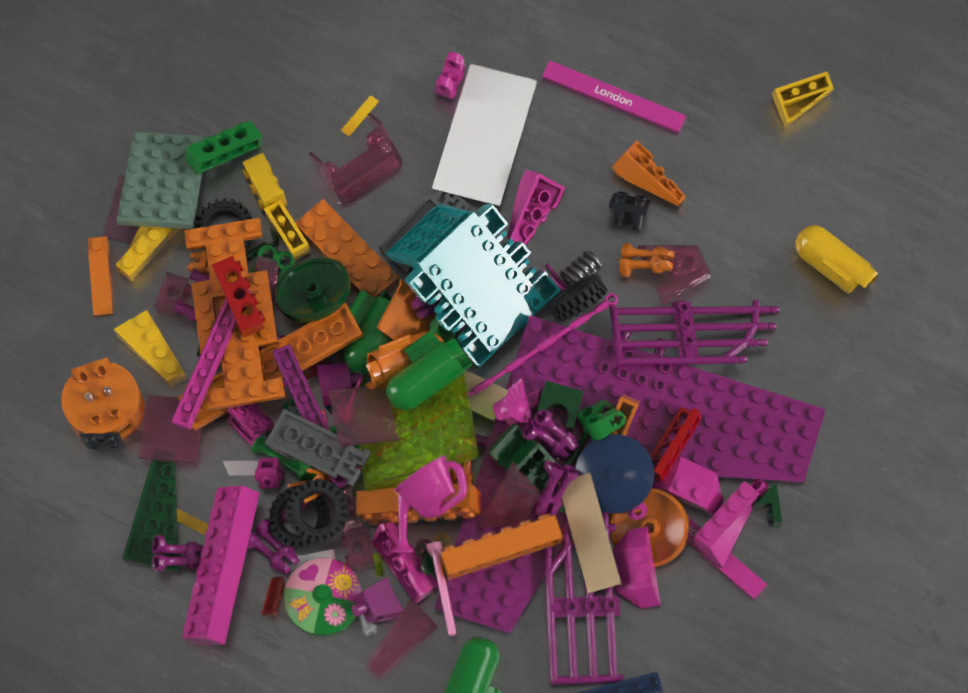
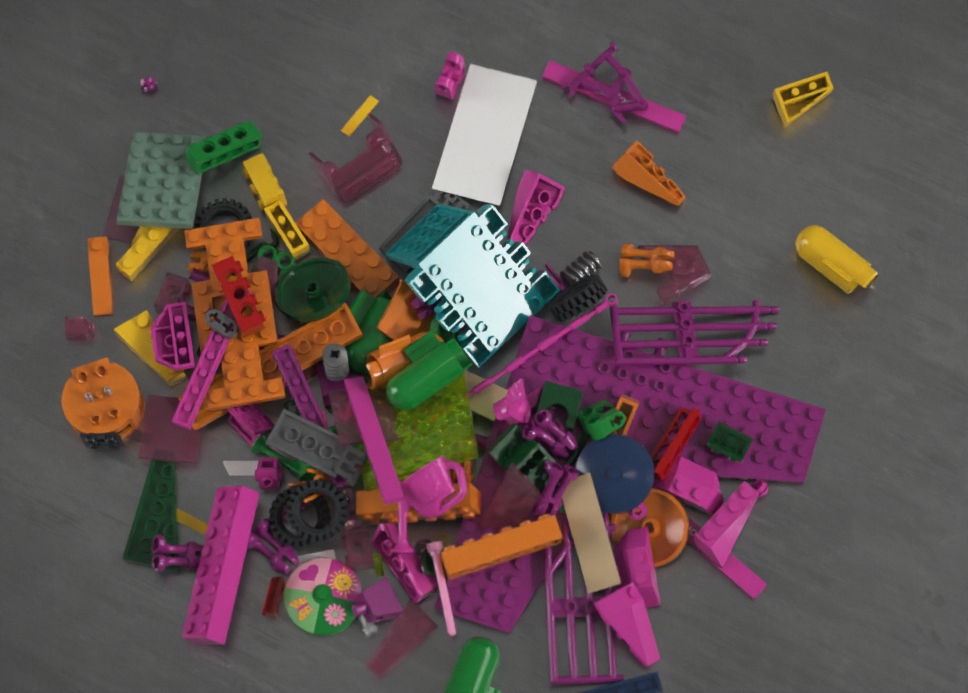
black plate [609,191,651,230] -> none
dark green slope [755,484,782,527] -> none
none -> clear pink brick [65,316,94,340]
none -> magenta plate [140,77,157,92]
none -> dark pink wedge [151,301,195,371]
none -> dark grey beam [205,309,239,339]
none -> flat silver piece [322,343,349,382]
none -> dark pink tile [344,377,404,504]
none -> magenta piece [561,41,648,124]
none -> dark pink wedge [594,582,660,667]
none -> dark green bracket [706,420,754,463]

